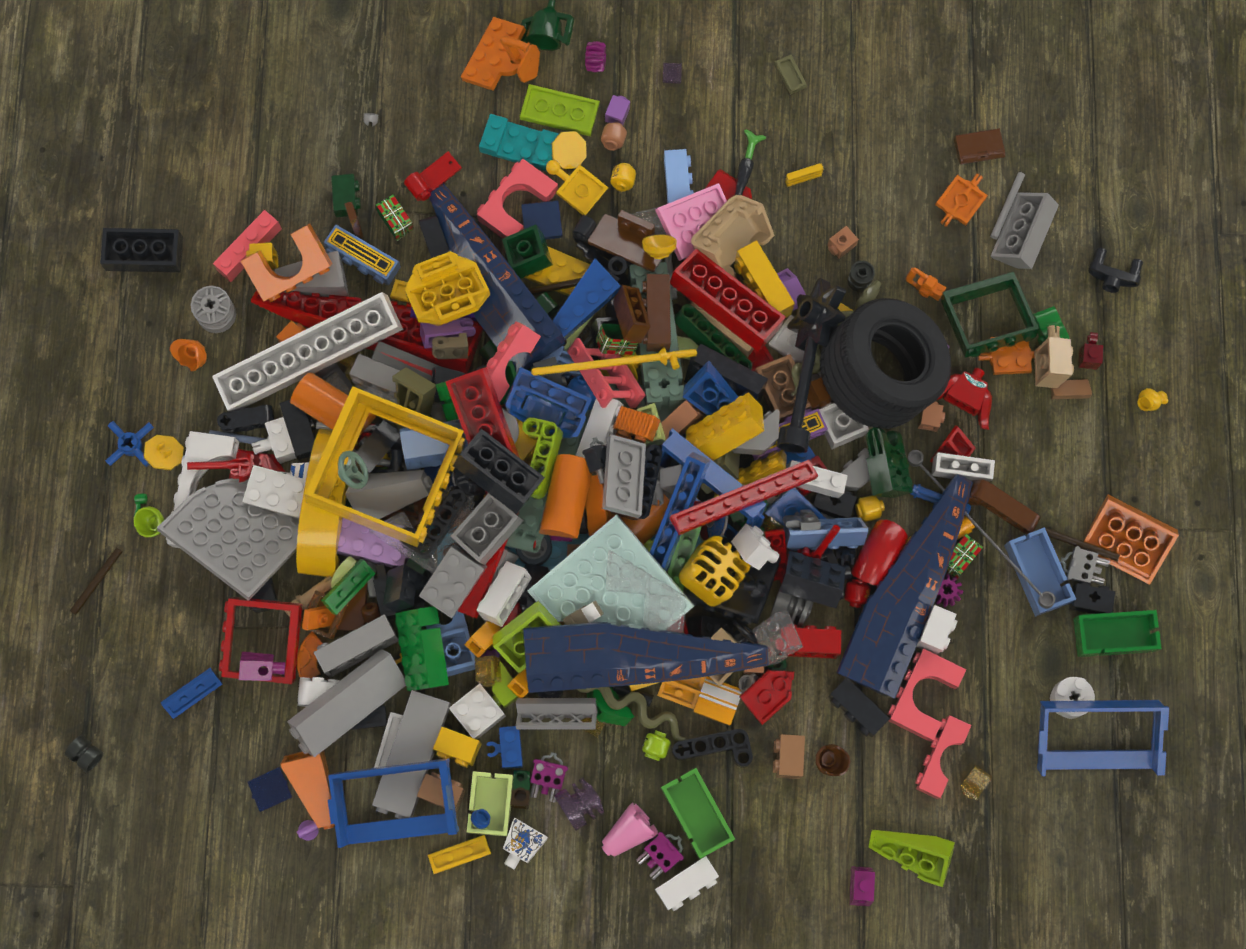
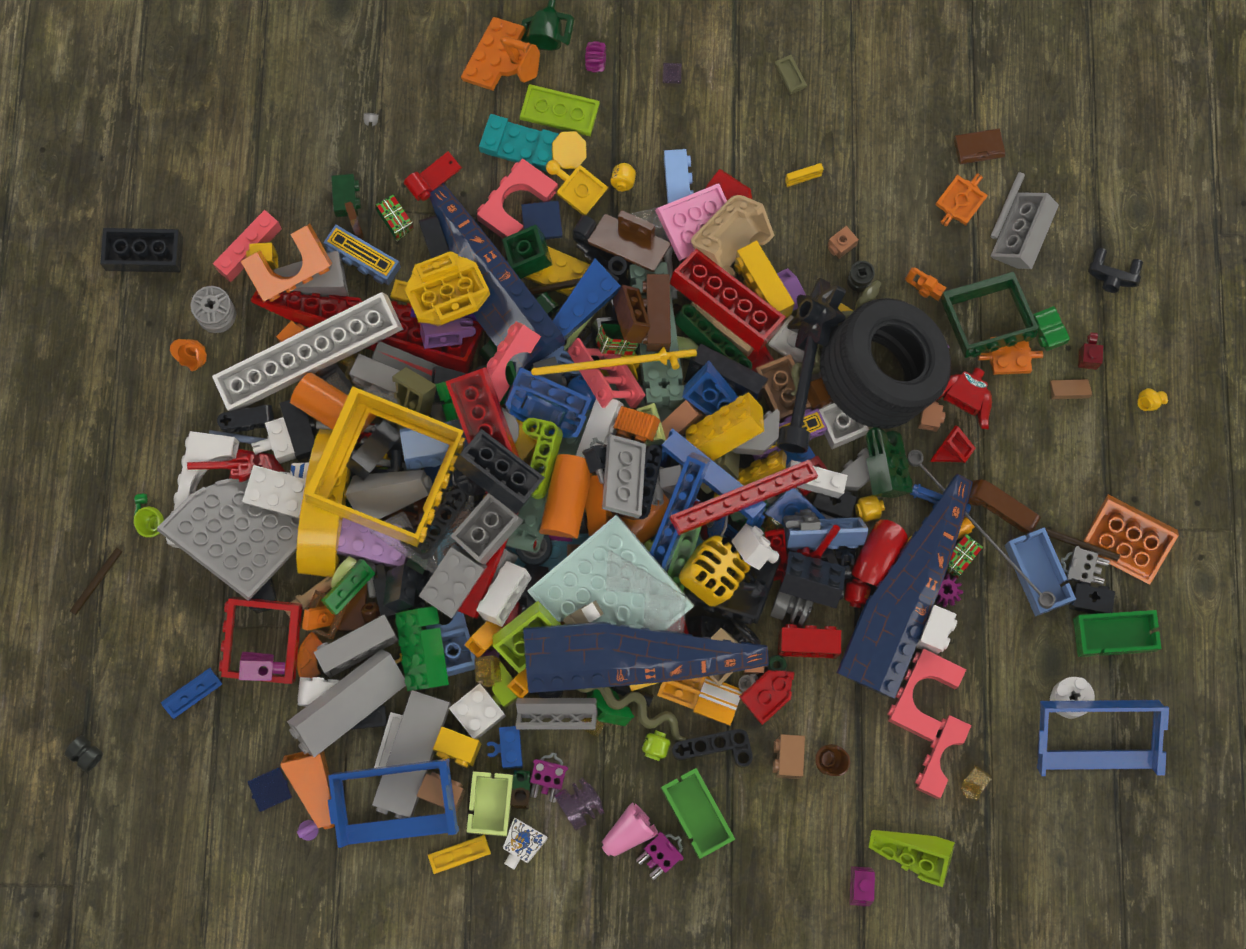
blue bar [105,421,154,467] -> none
yellow piece [144,435,184,470] -> none
sand green piece [338,451,368,489] -> none
dark tan leg [432,333,468,359] -> none
blue plate [471,809,490,829] -> none
nougat head [601,122,627,151] -> none
medium lavender brick [605,95,630,125] -> none
yellow piece [642,235,677,259] -> none
white brick [655,856,719,911] -> none
black piece [735,129,766,195] -> none
clear piece [753,611,803,665] -> none
black brick [829,678,890,737] -> none
white brick [931,453,995,482] -> none
tan brick [1034,325,1074,388] -> none

